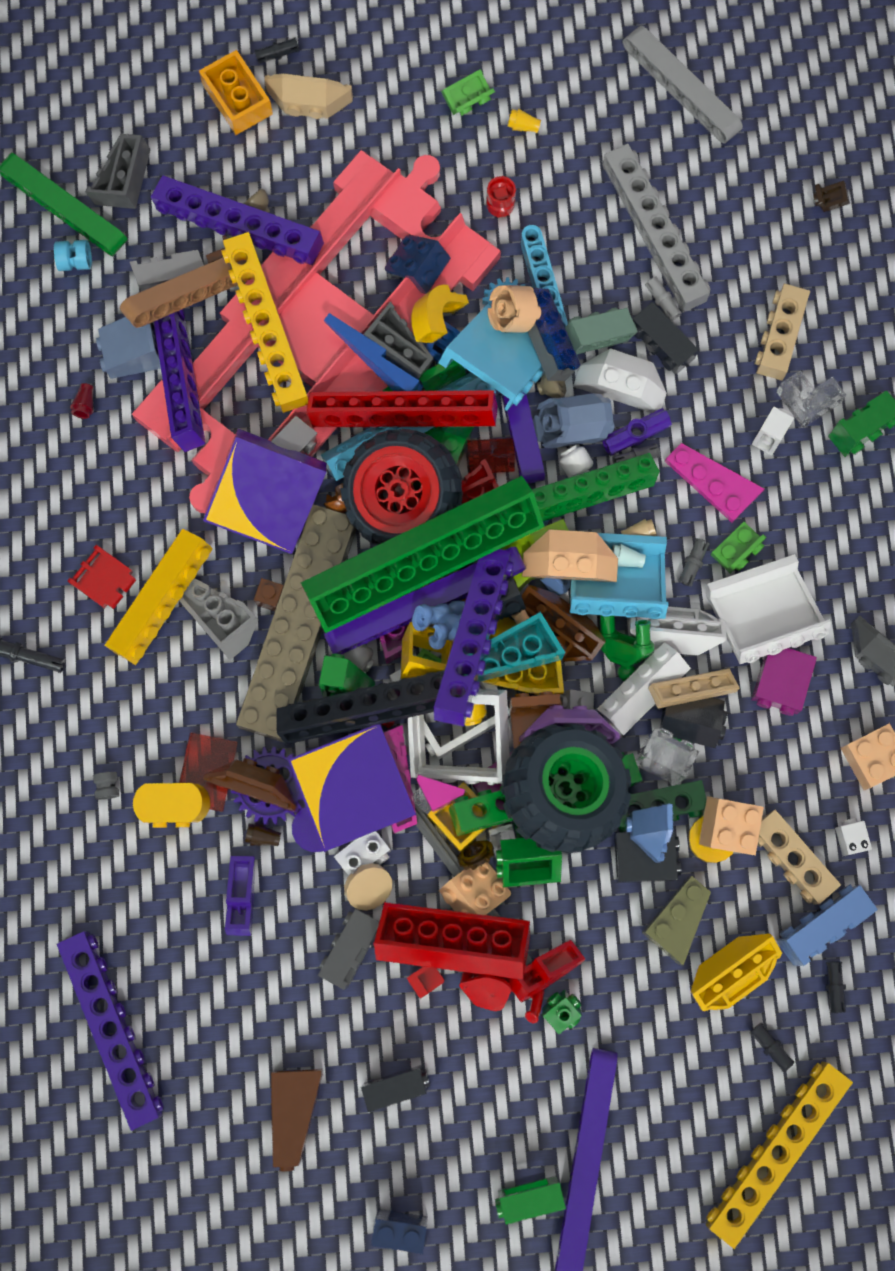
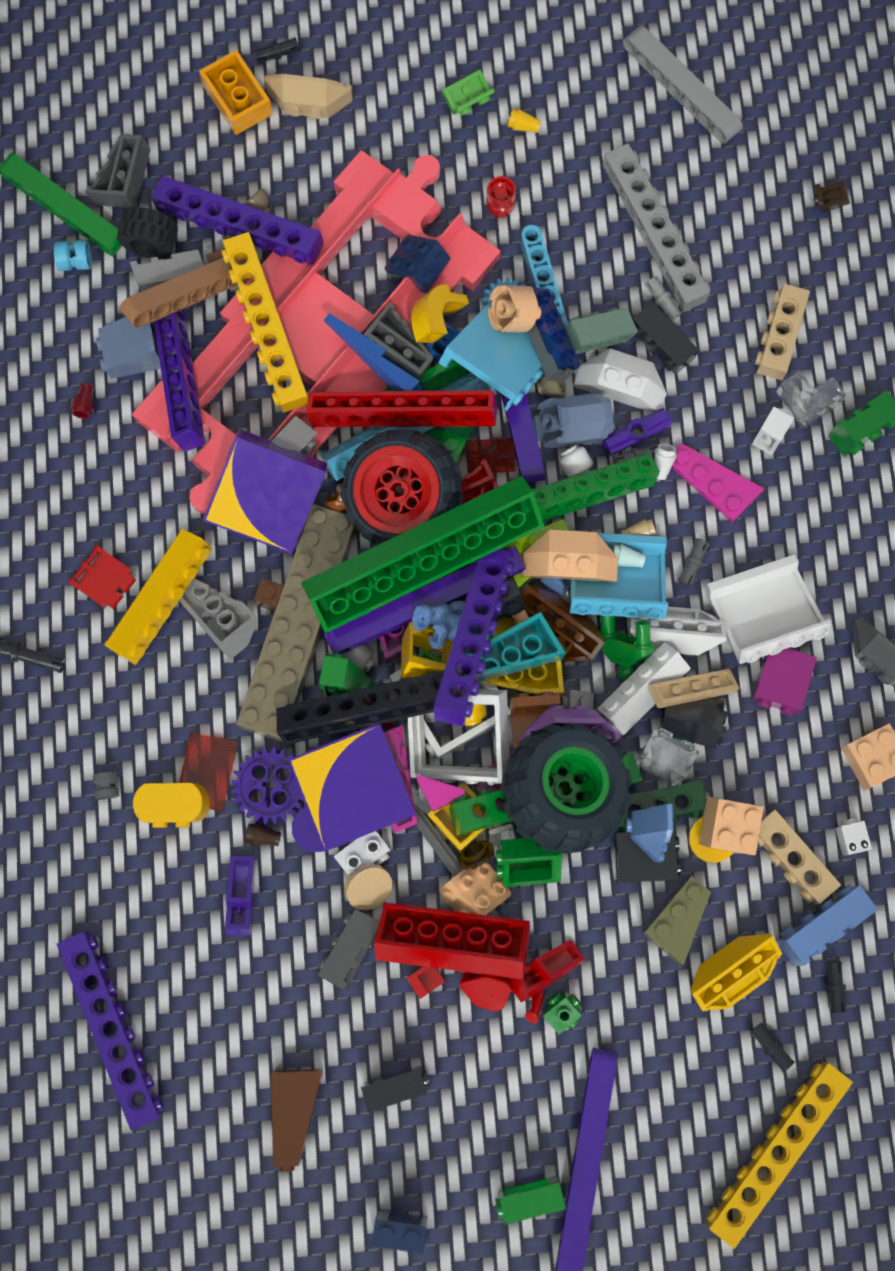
reddish brown wedge [203,758,299,813] -> none
bright green bracket [711,522,766,574] -> none
none -> black tyre [117,207,178,259]
none -> white cone [654,444,677,480]

